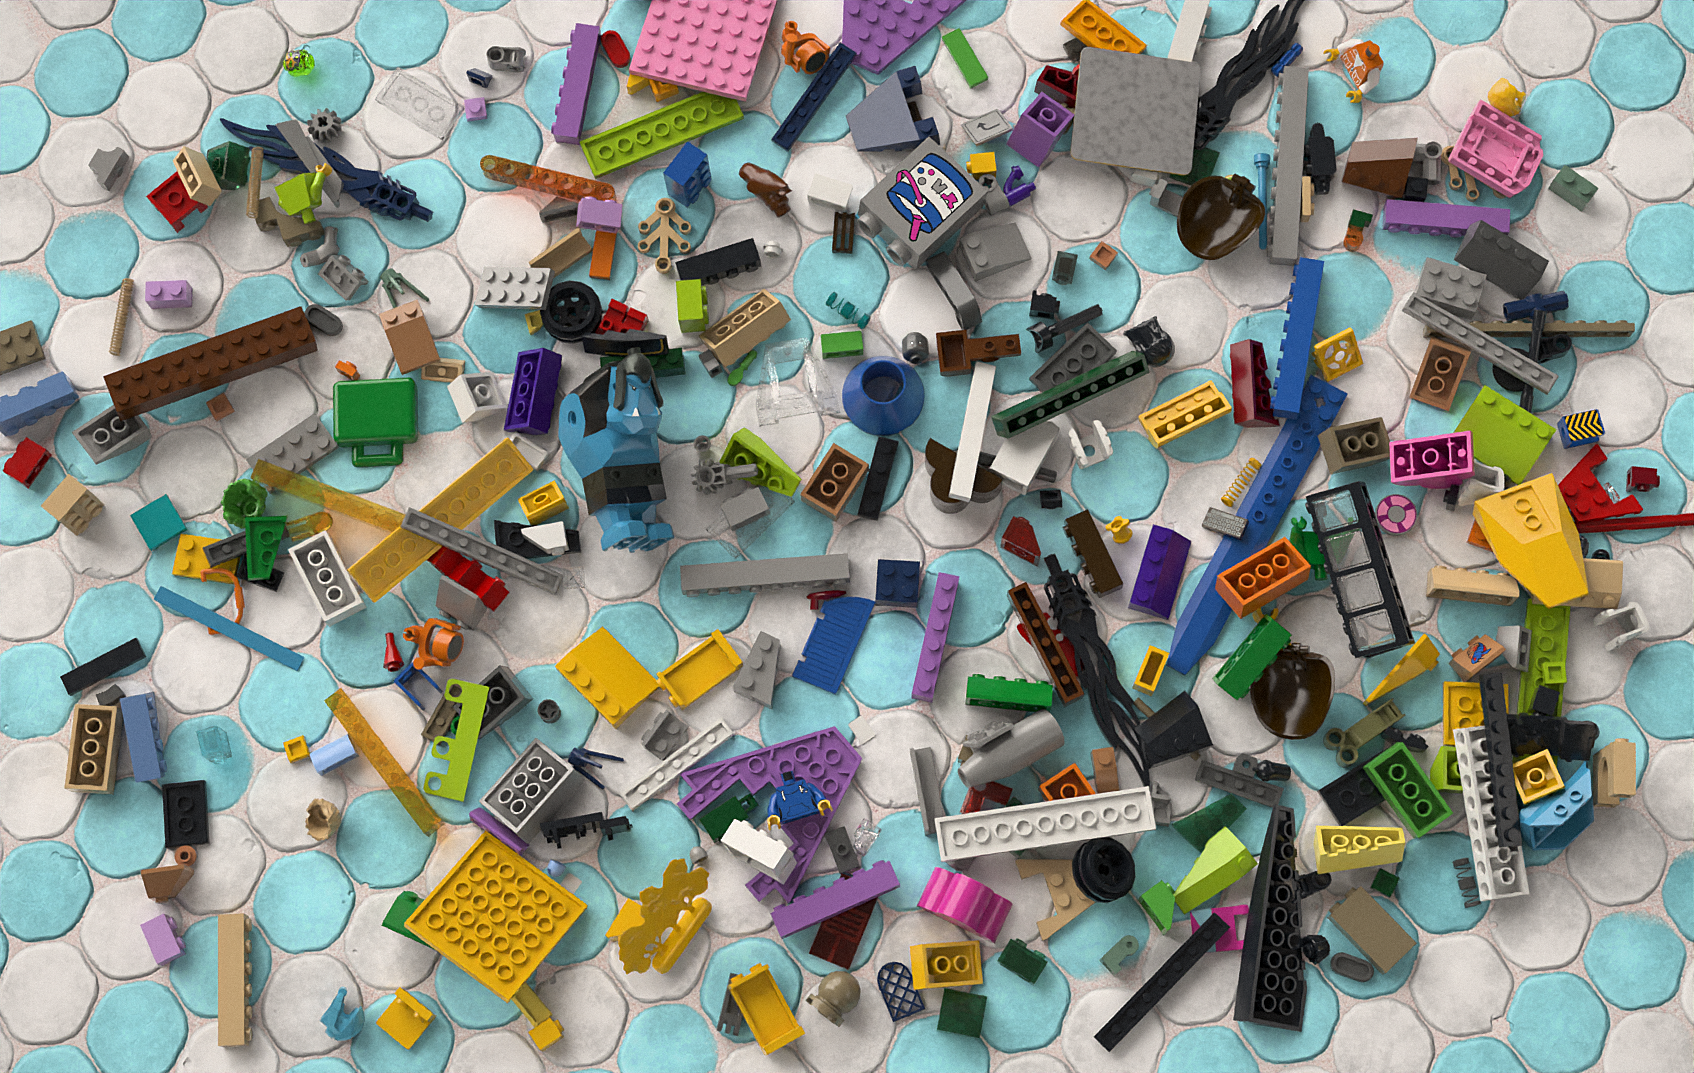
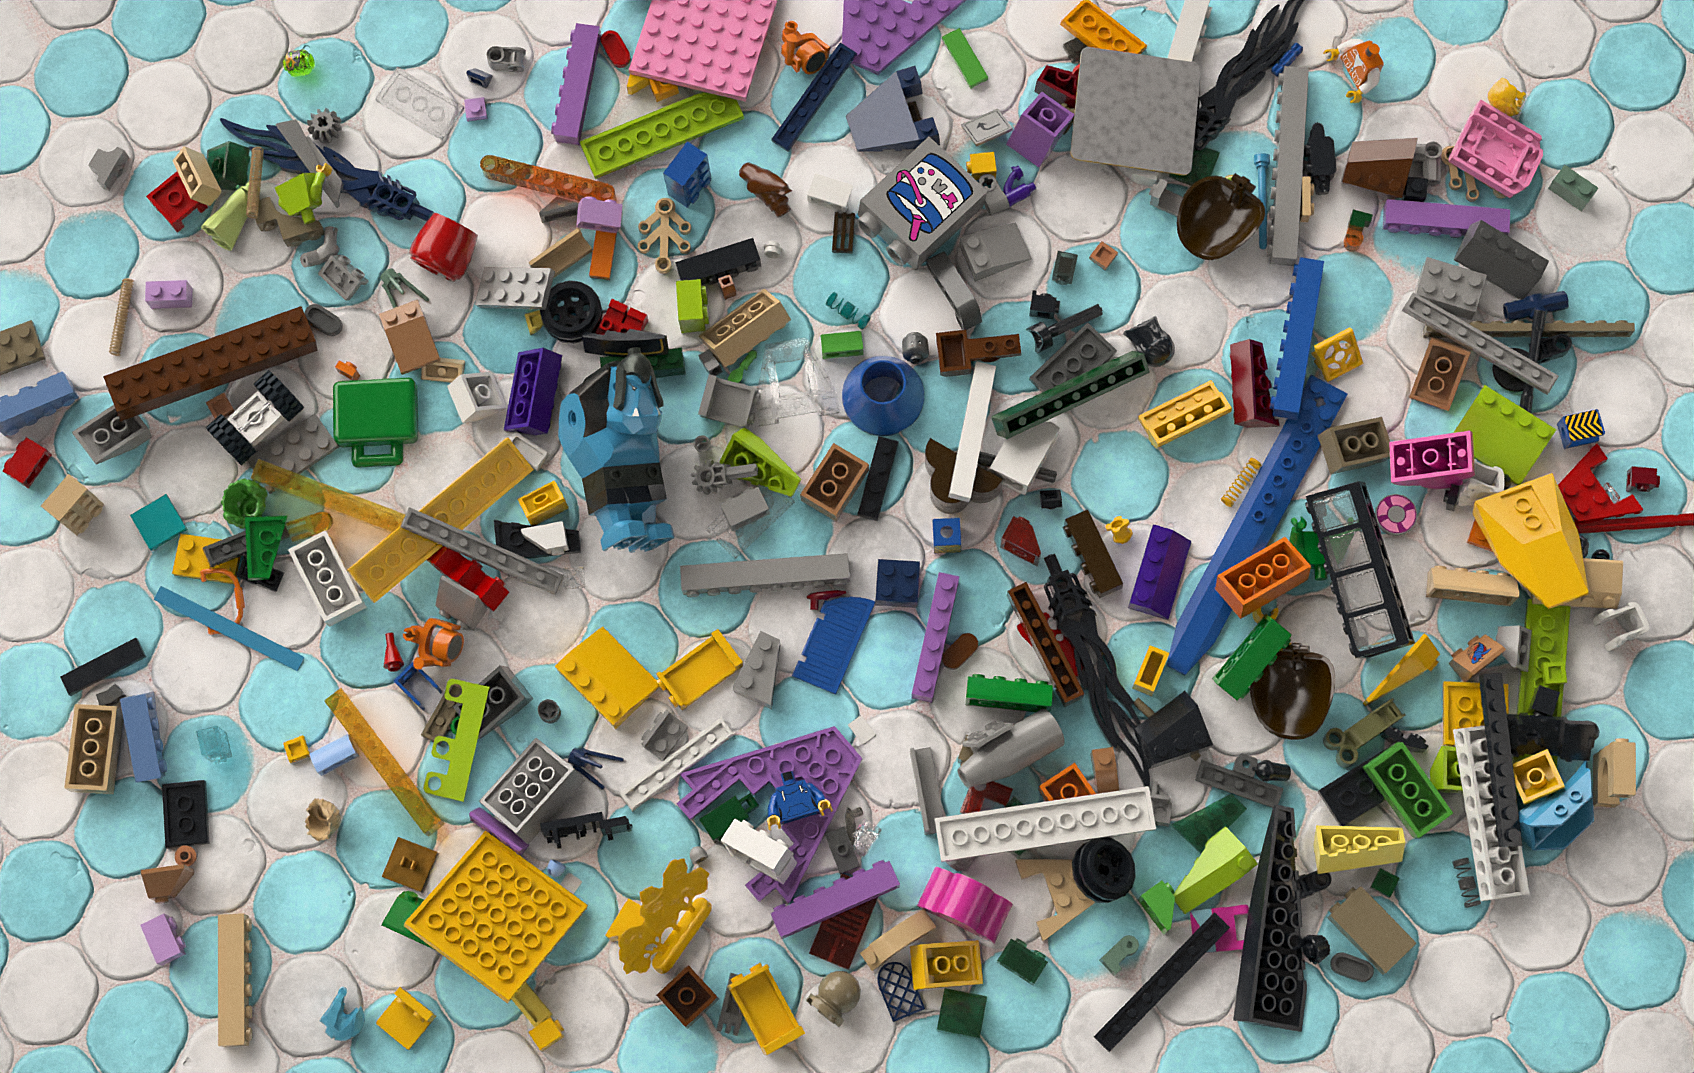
white piece [1068,420,1113,469] -> none
tile [1202,507,1249,540] -> none
none -> yellowish green piece [201,182,261,251]
none -> plate [205,370,304,466]
none -> pearl gold piece [382,837,438,892]
none -> red piece [409,213,478,282]
none -> reddish brown brick [656,965,719,1029]
none -> light grey panel [698,375,761,429]
none -> dark orange piece [718,274,737,300]
none -> clear smoke bar [845,807,863,848]
none -> tan arch [860,909,936,971]
none -> blue piece [932,518,961,554]
none -> reddish brown tile [942,633,978,670]

